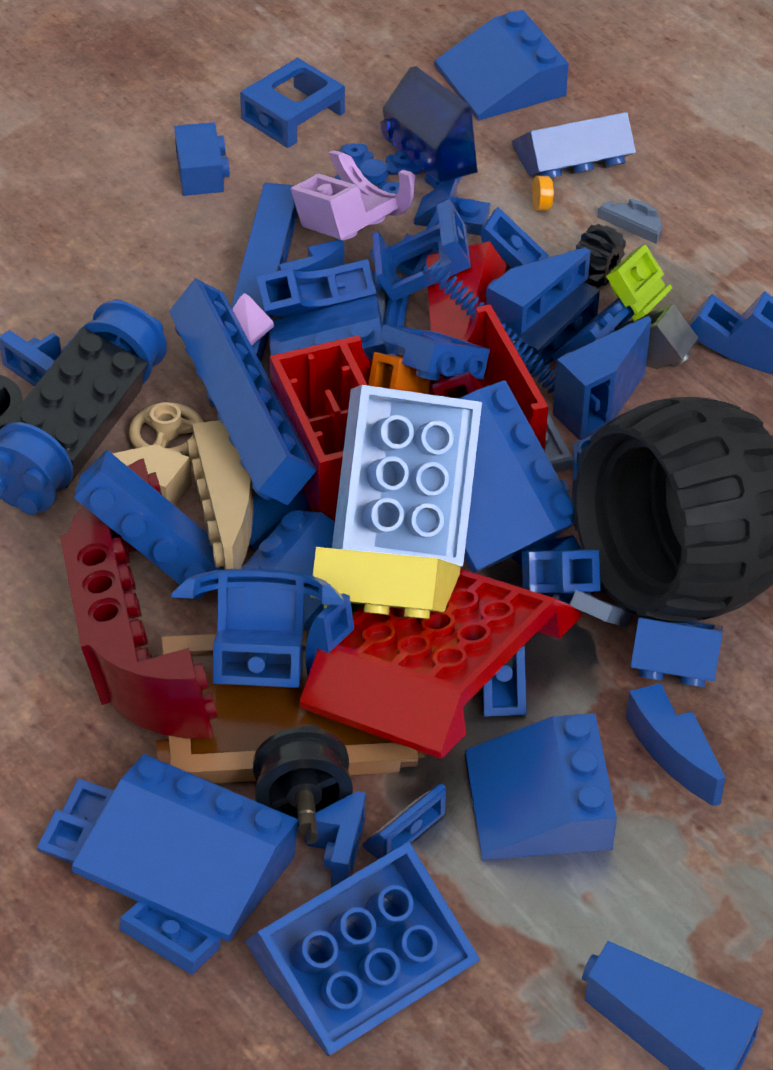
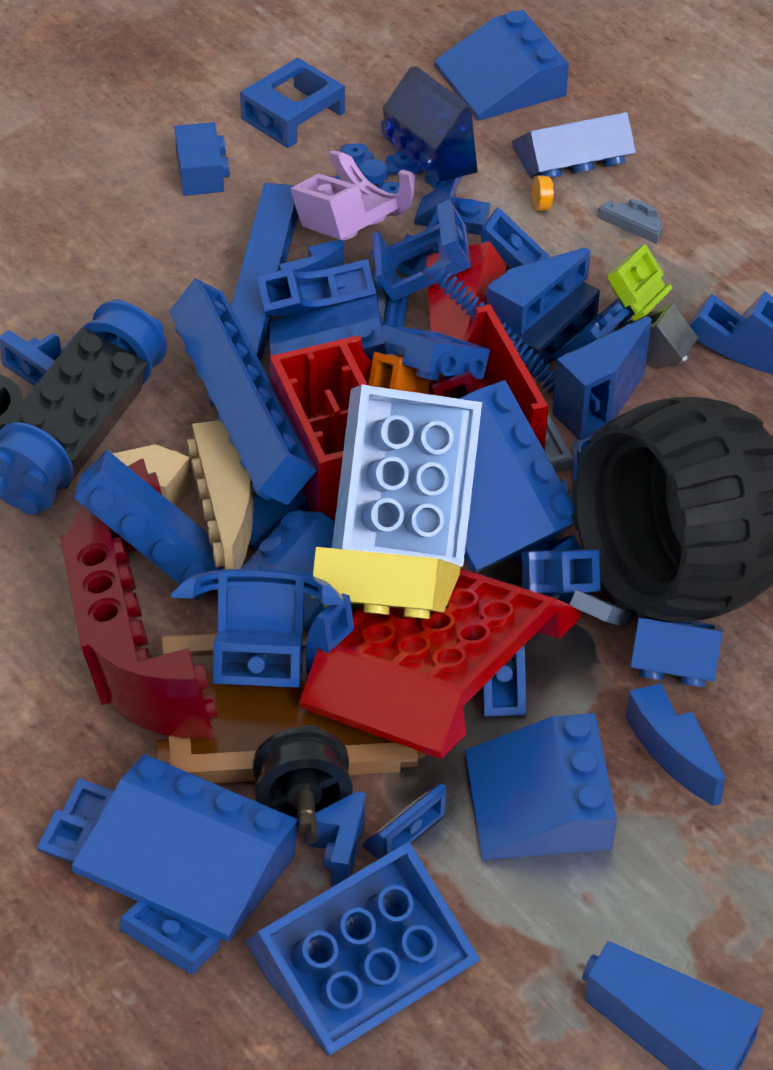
tan piece [129,402,203,455] -> none
lavender slope [232,293,274,346] -> none
black gear [576,224,626,287] -> none

